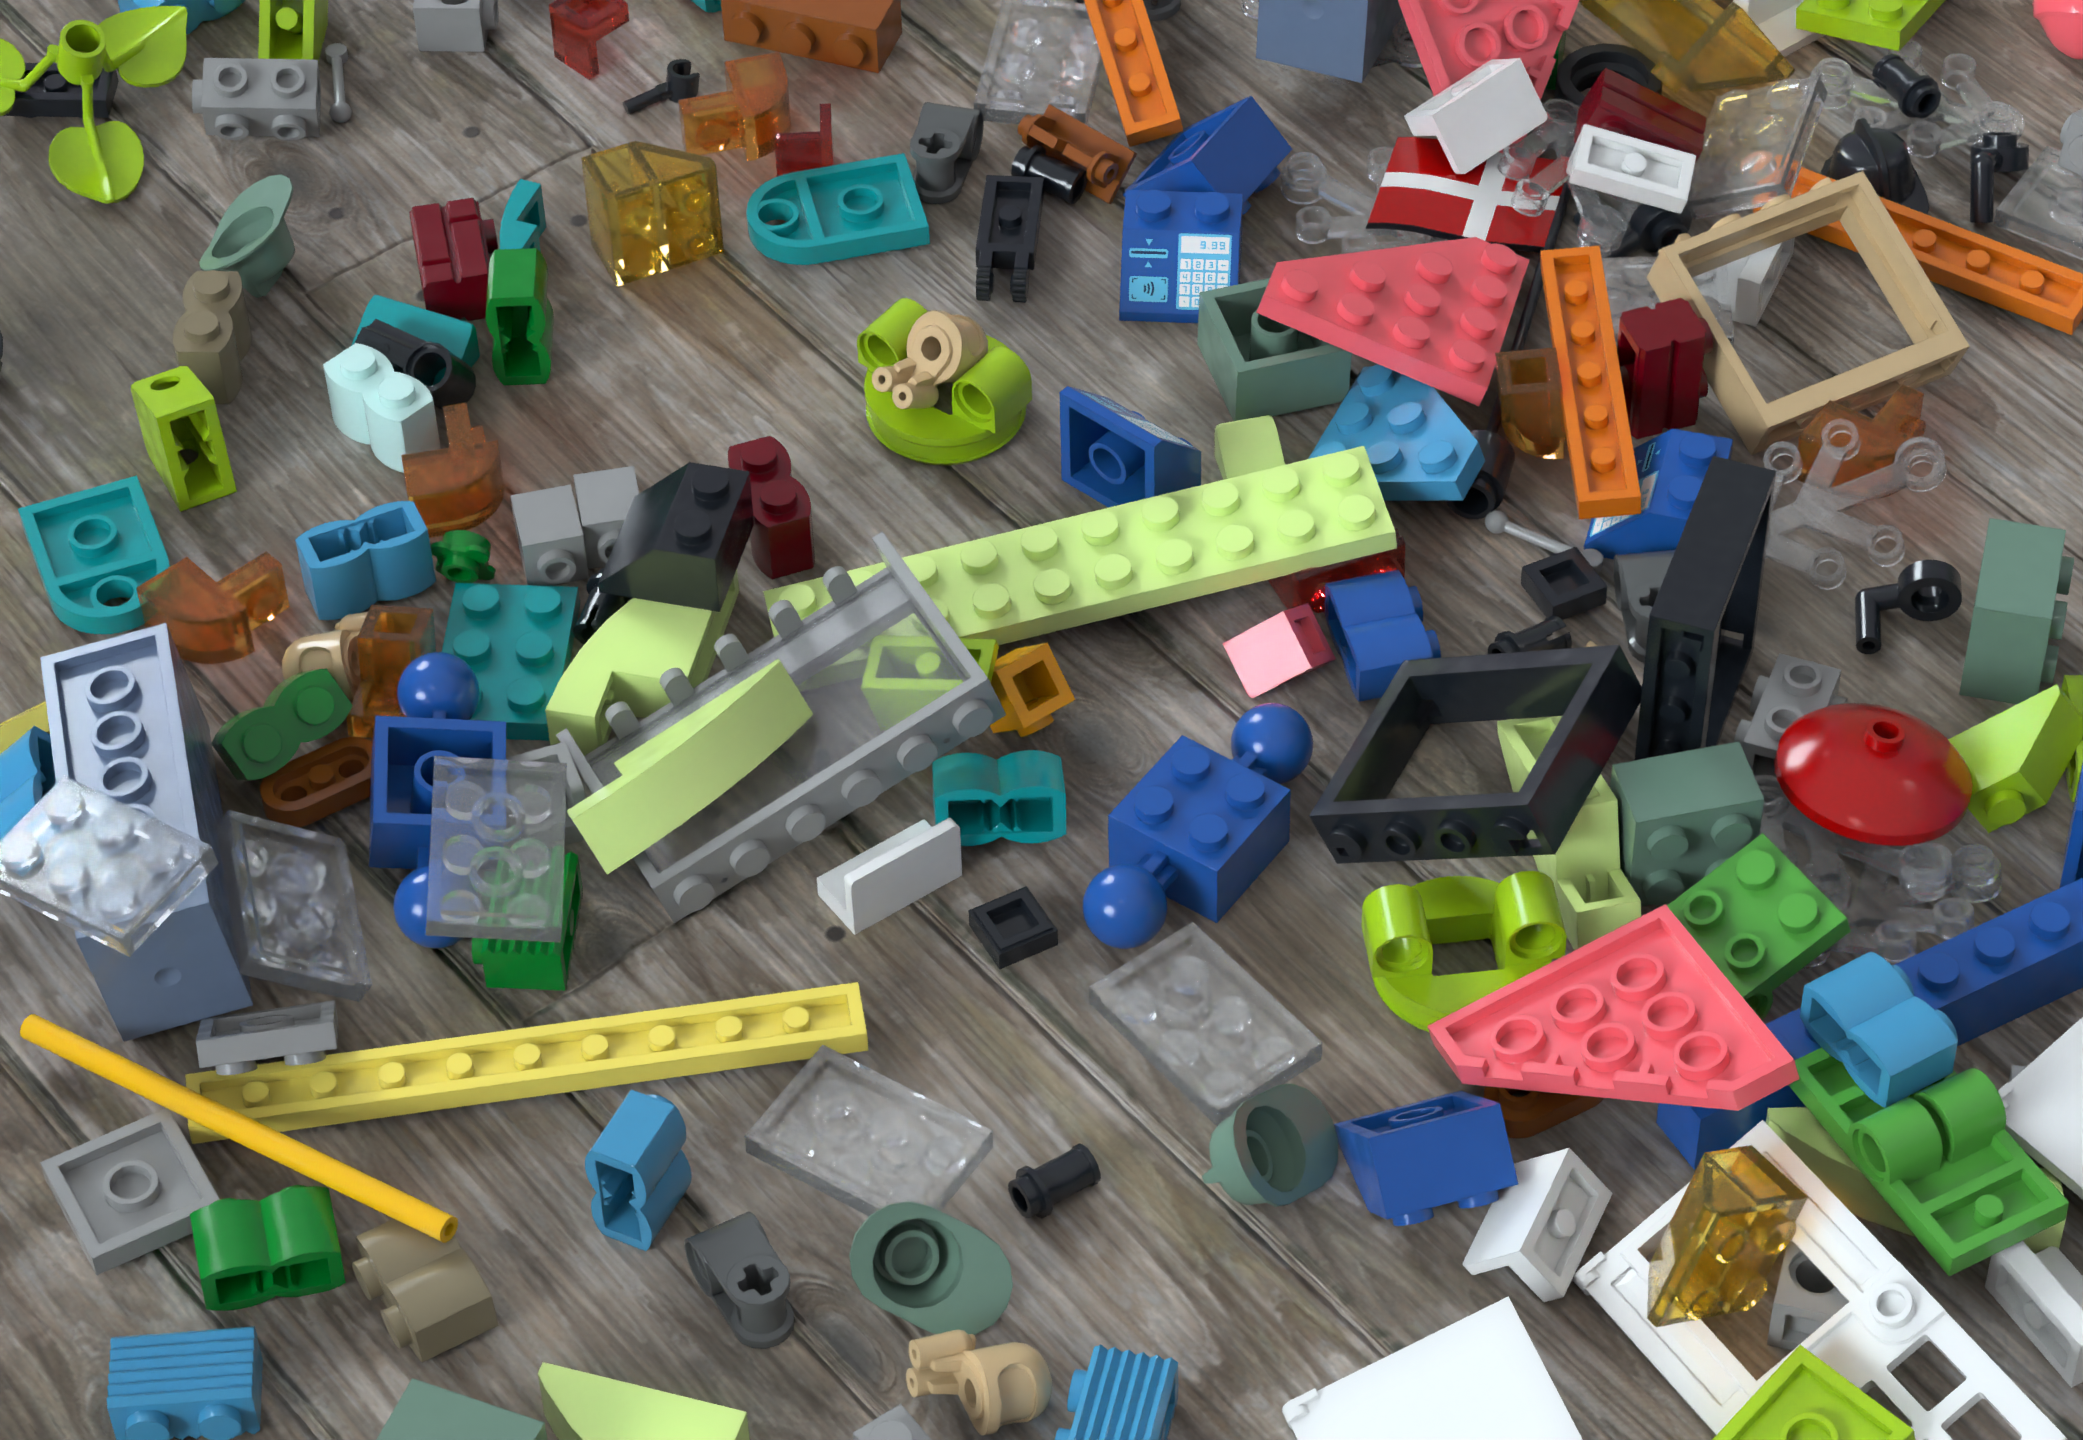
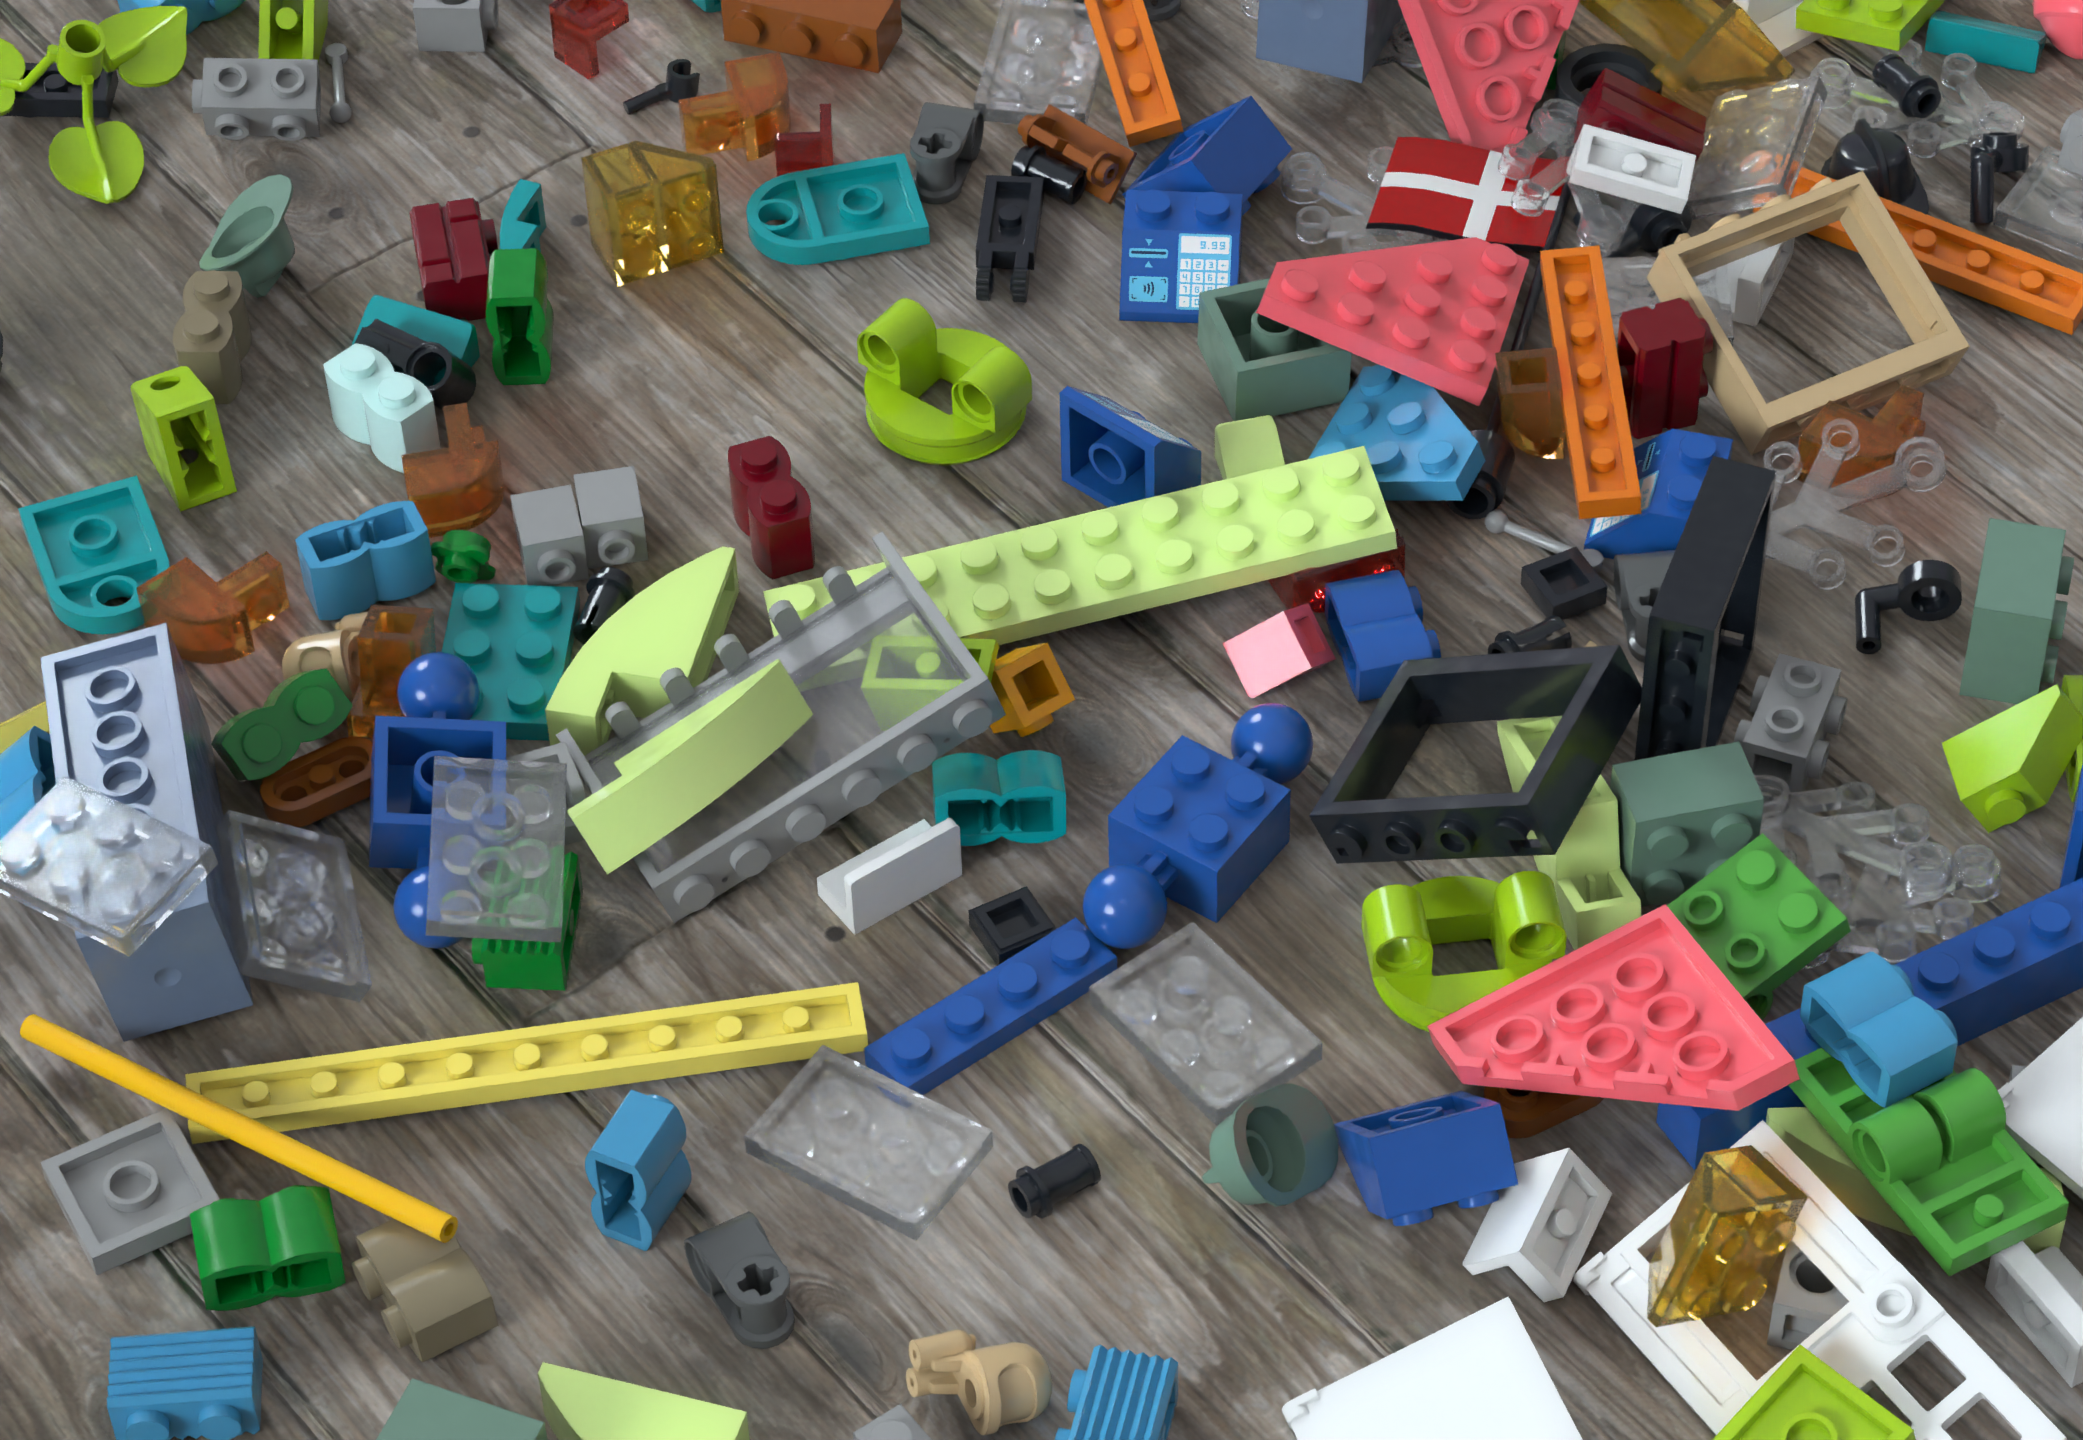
light grey plate [196,1000,339,1075] -> none
black slope [598,462,754,612] -> none
sand green piece [849,1201,1013,1335] -> none
tan piece [872,310,988,409] -> none
white panel [1404,58,1547,174] -> none
red dish [1774,703,1973,846] -> none
none -> blue plate [864,917,1117,1106]
none -> teal slope [1925,10,2047,74]

